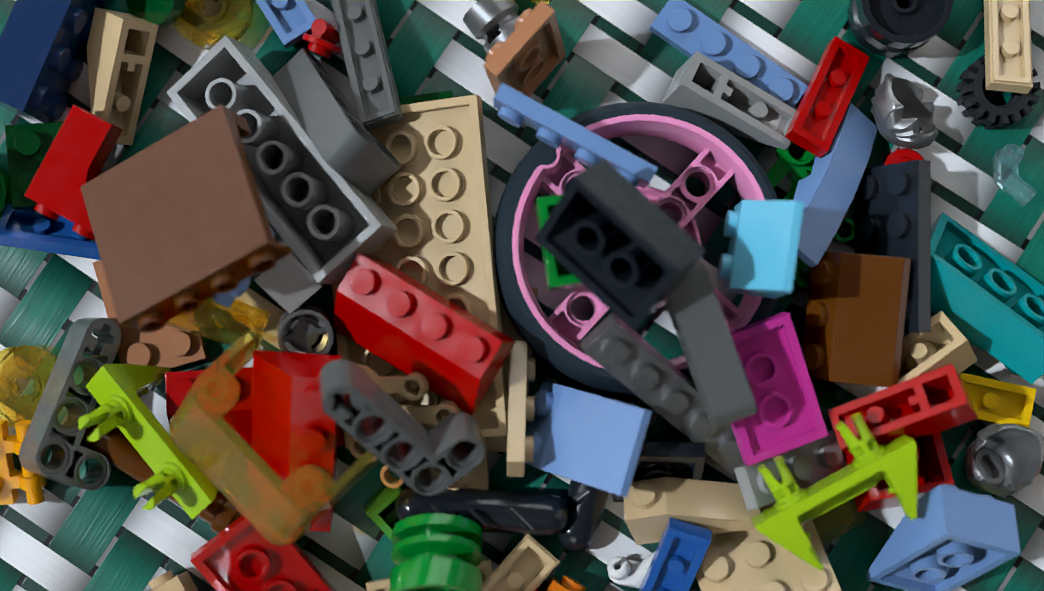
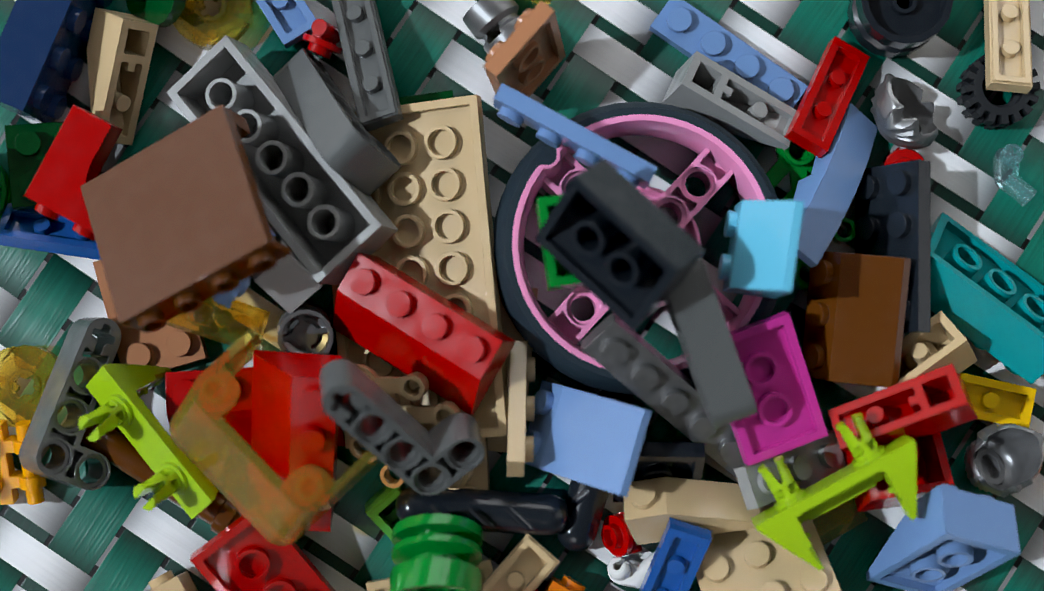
none -> red plate [601,511,643,557]

